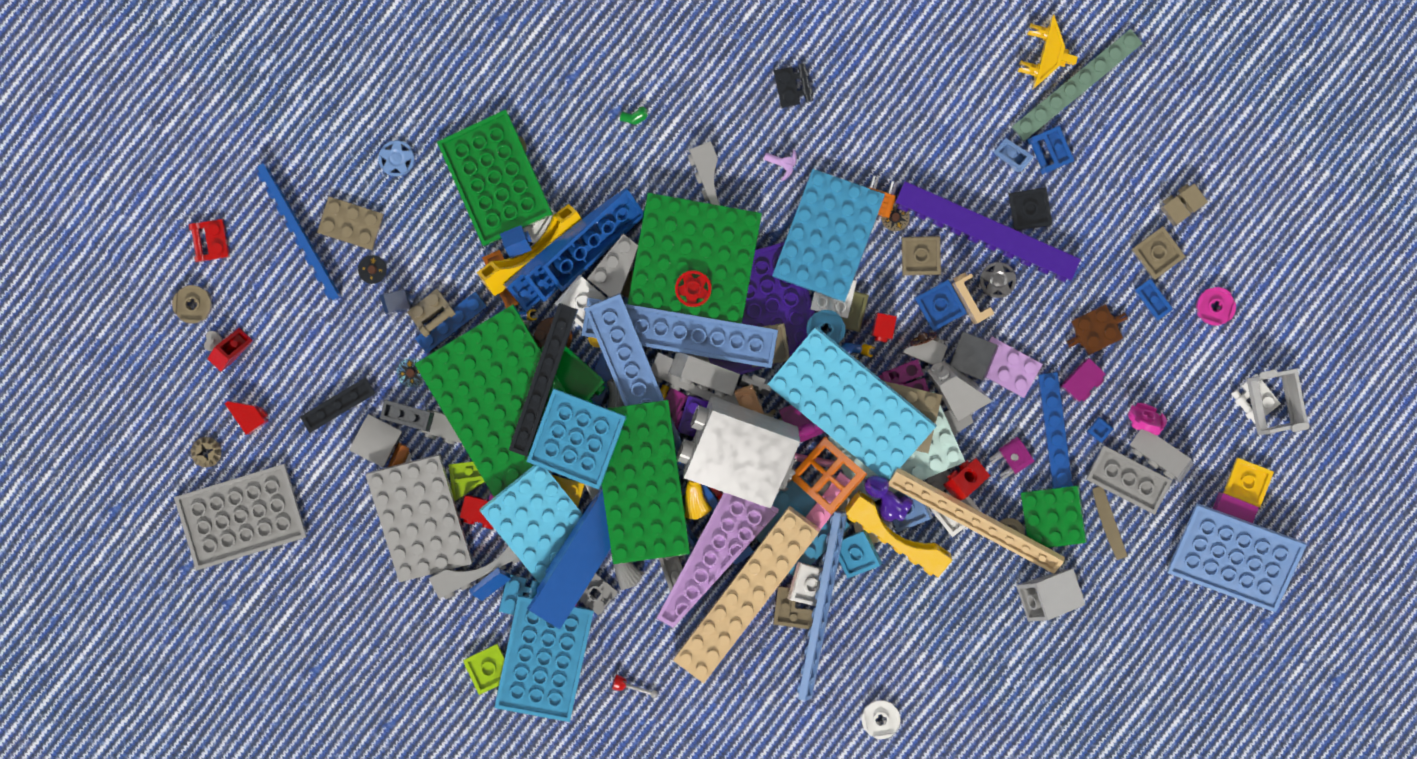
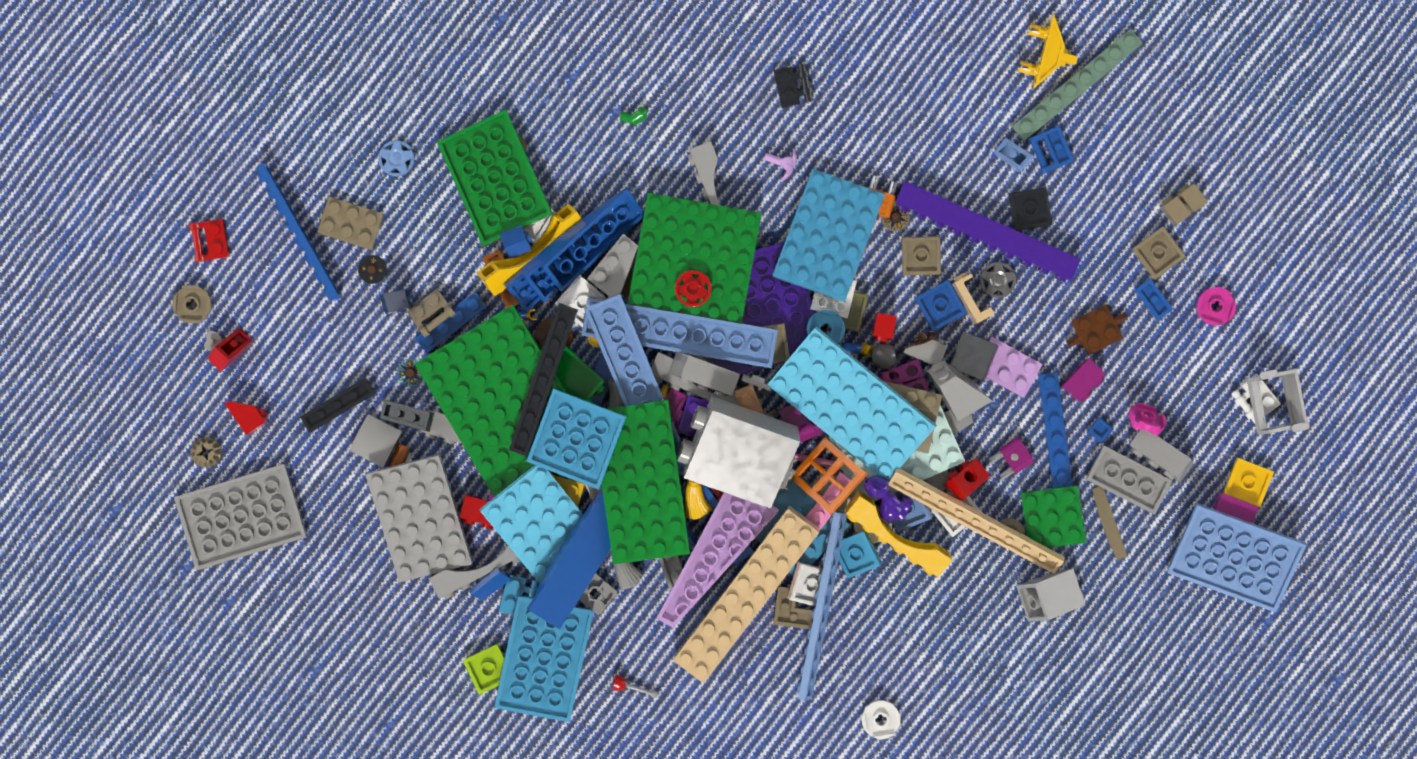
lime wing [449,461,485,501] -> none
none -> dark grey piece [872,344,897,370]

